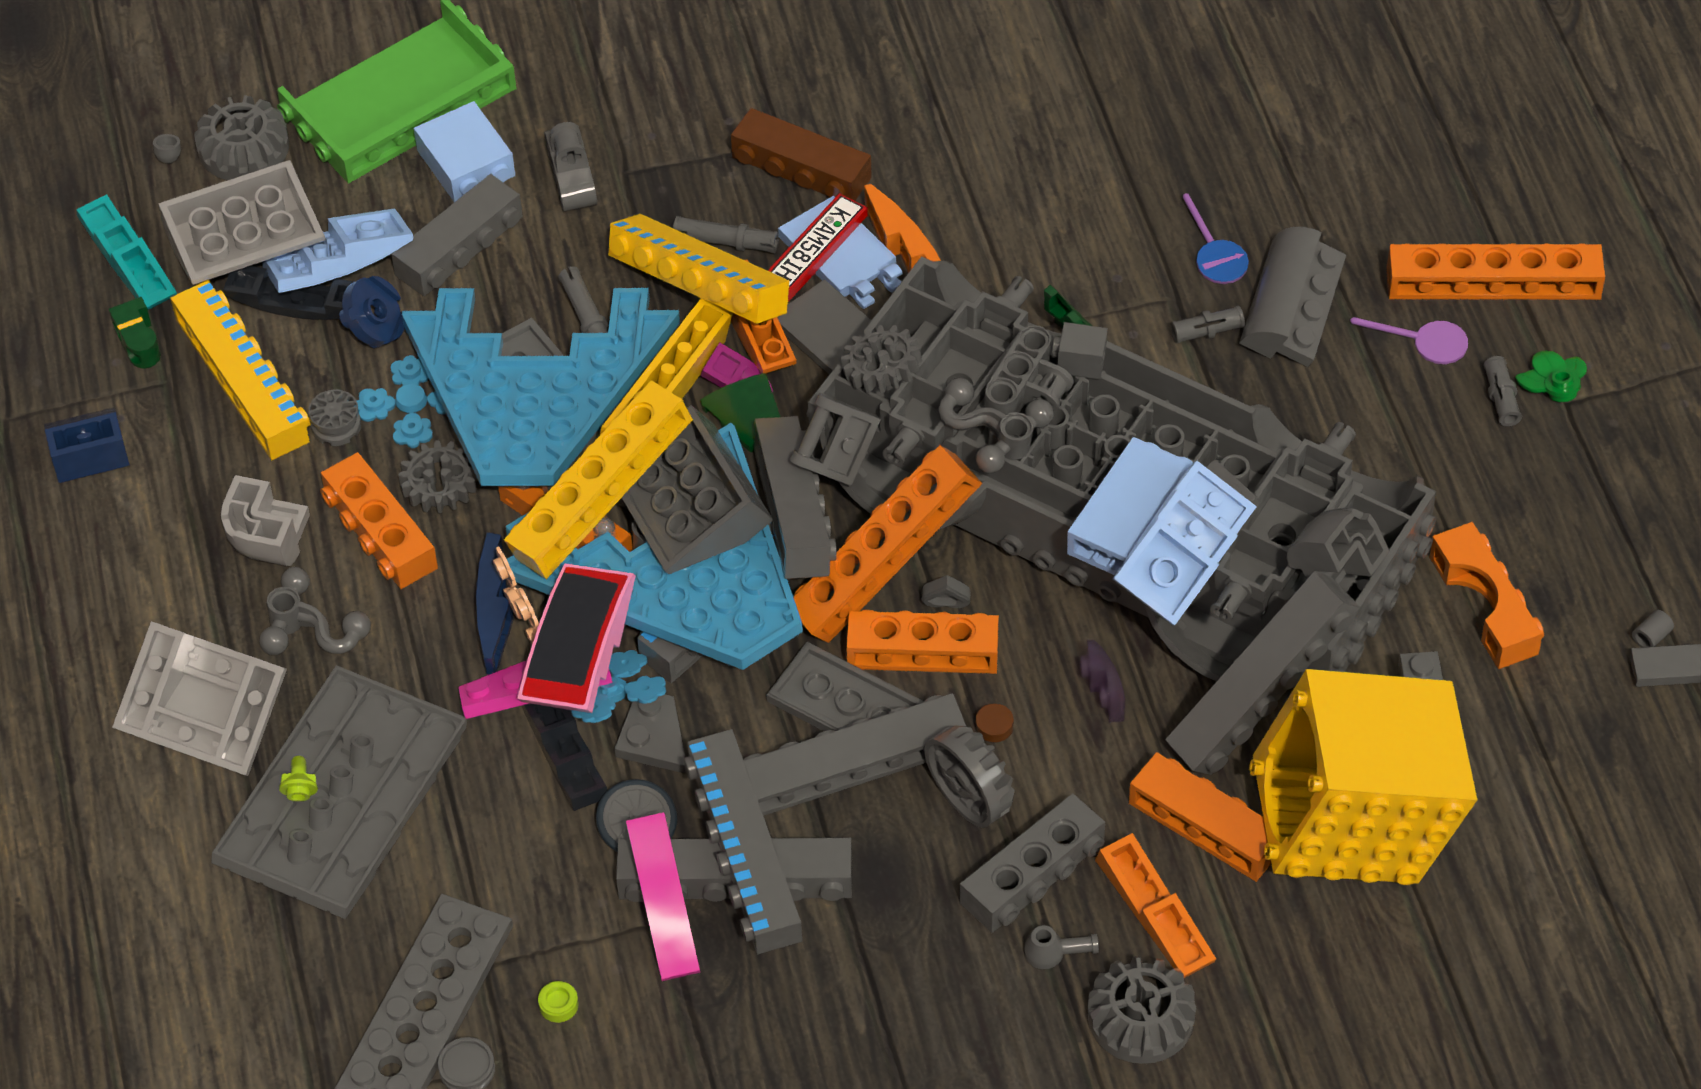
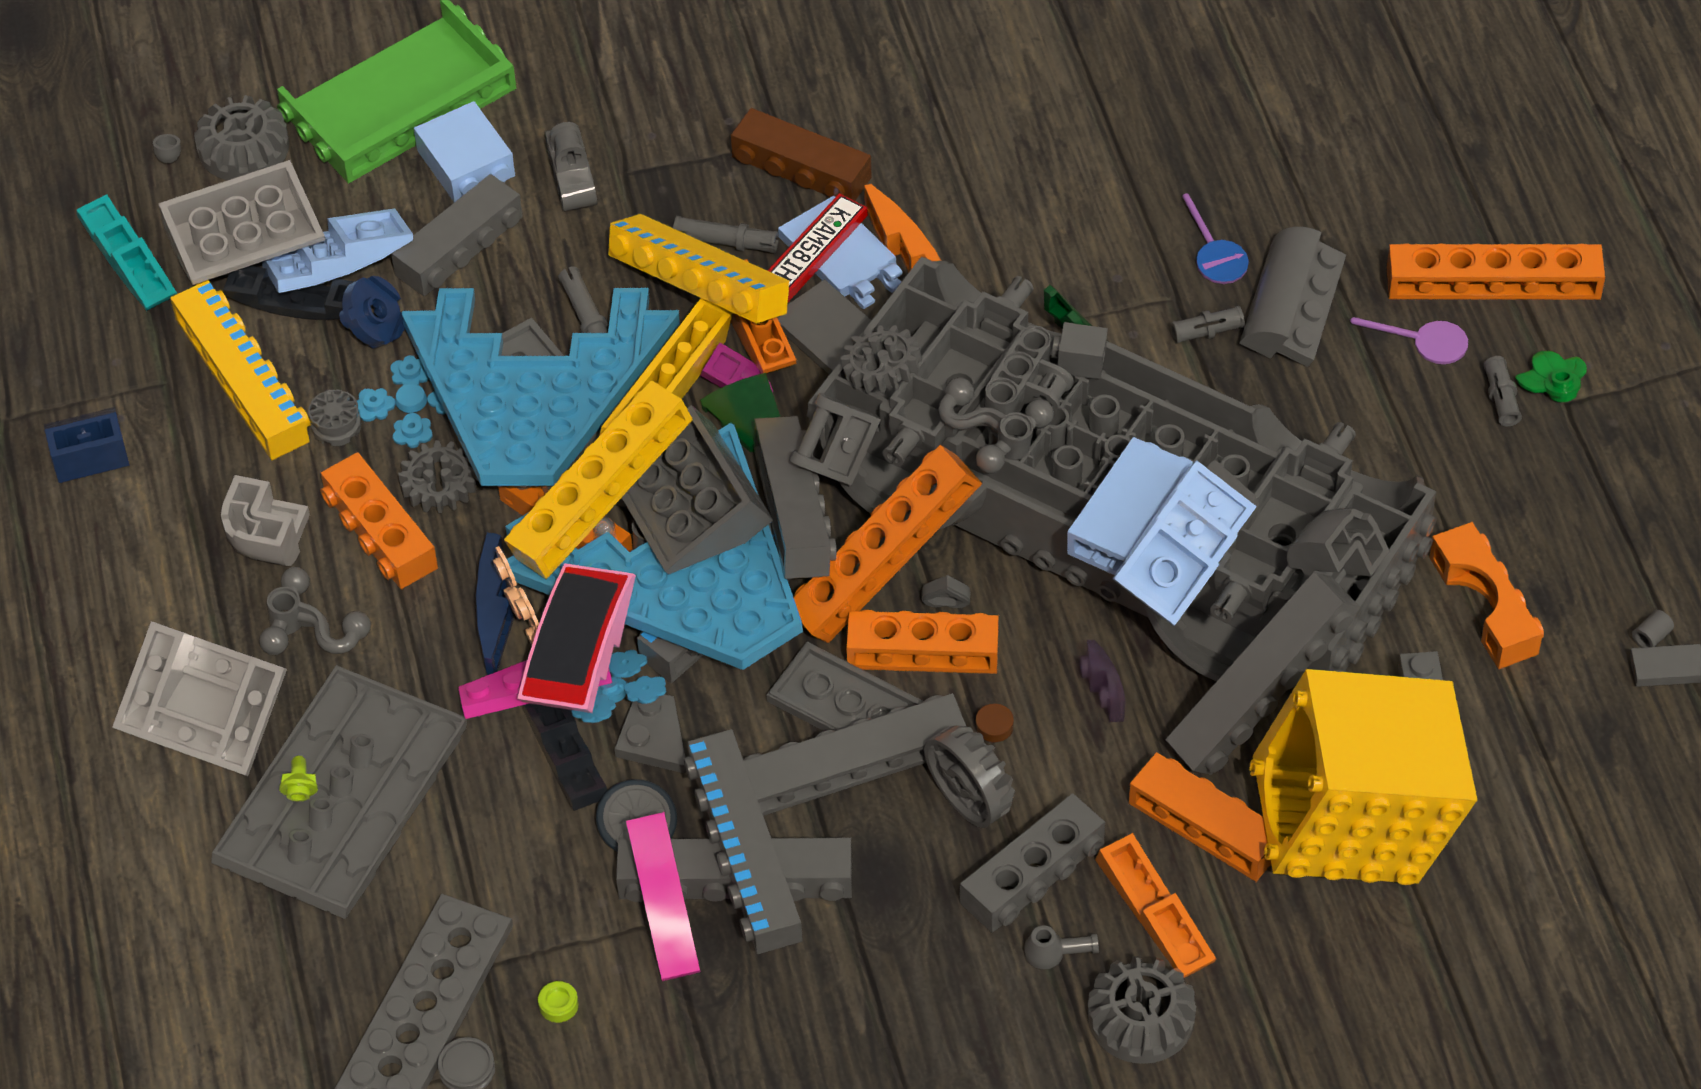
dark green leg [109,296,161,369] -> none

